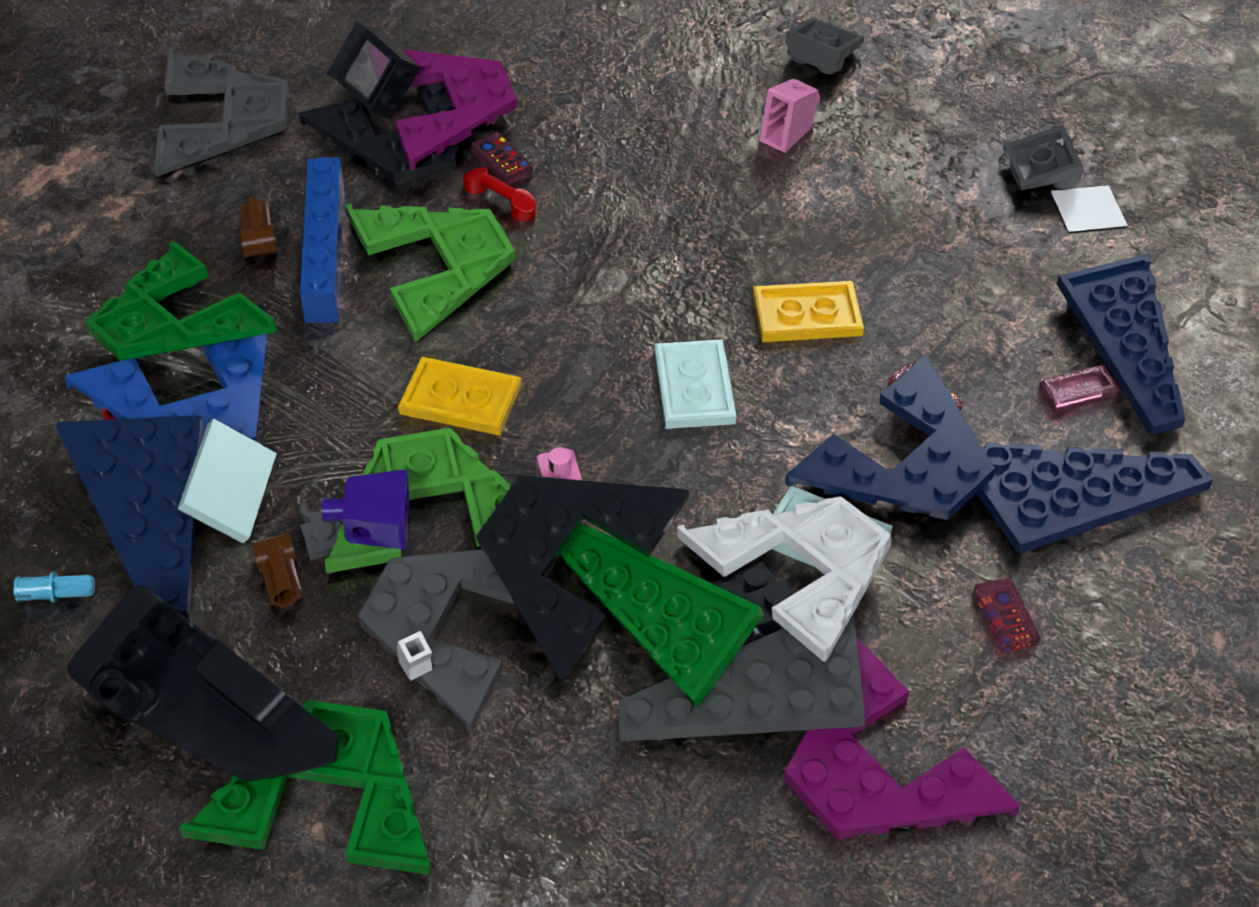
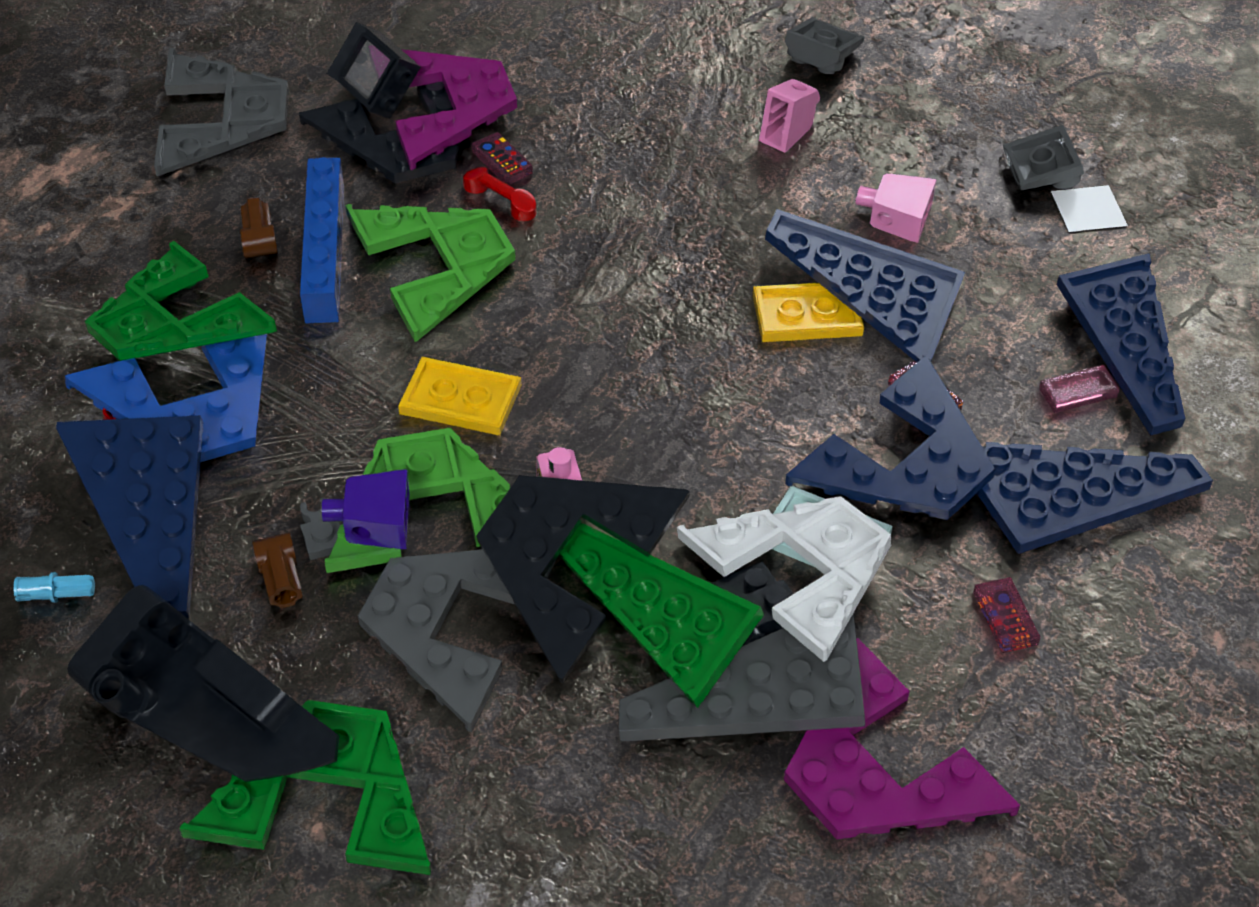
light aqua tile [178,419,277,543] -> none
white piece [397,631,433,681] -> none
light aqua tile [654,339,736,429] -> none
none -> dark blue wing [765,209,965,362]
none -> bright pink torso [856,174,936,243]

